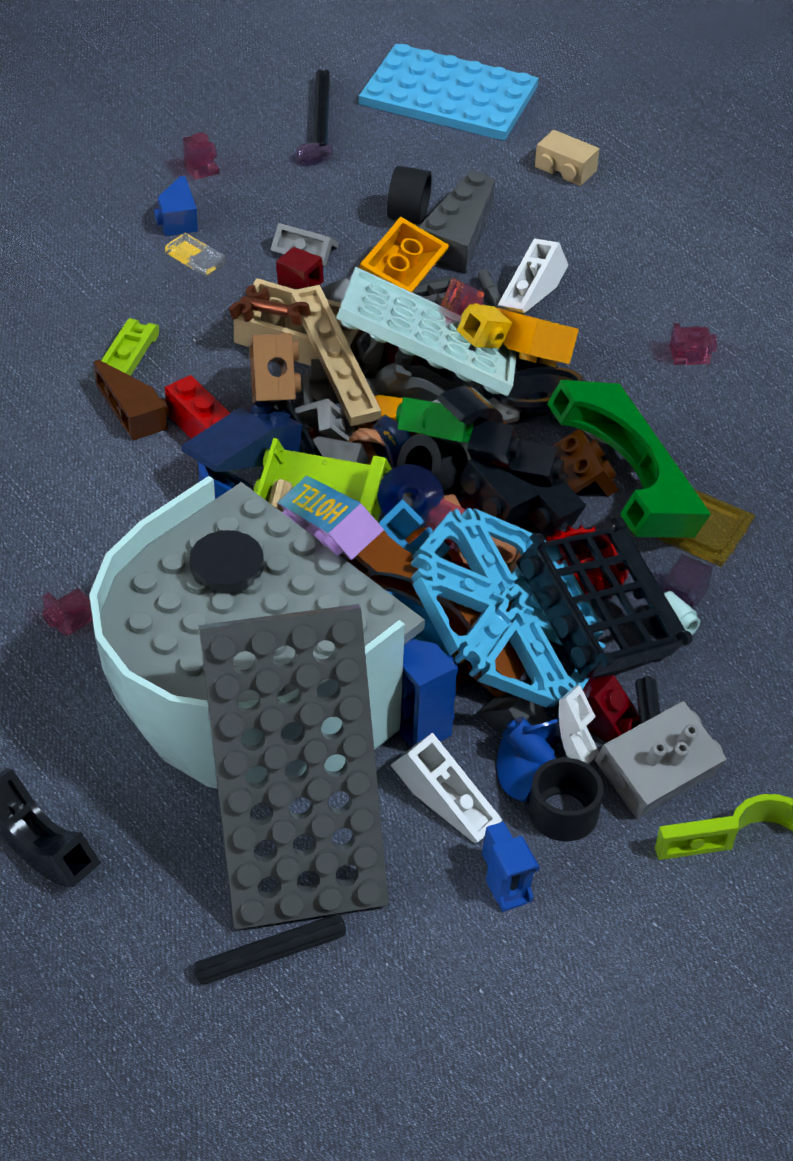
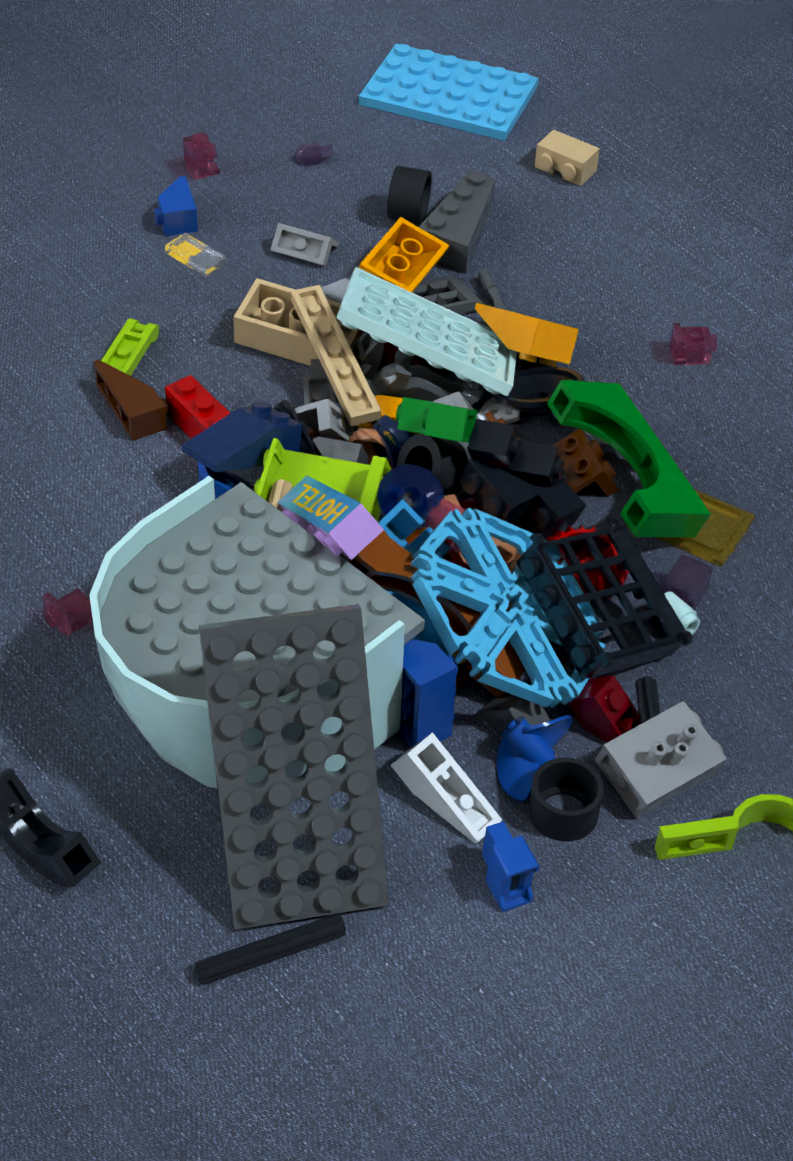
black tile [190,530,264,593] -> none
copper bar [229,285,311,326] -> none
medium nougat brick [249,333,301,403] -> none
dark red slope [276,246,324,290] -> none
black axle [313,69,330,153] -> none
black slope [437,386,503,426] -> none
clear pink brick [440,278,485,315] -> none
yellow brick [456,303,512,348] -> none
white slope [498,239,568,313] -> none
white slope [559,685,599,764] -> none

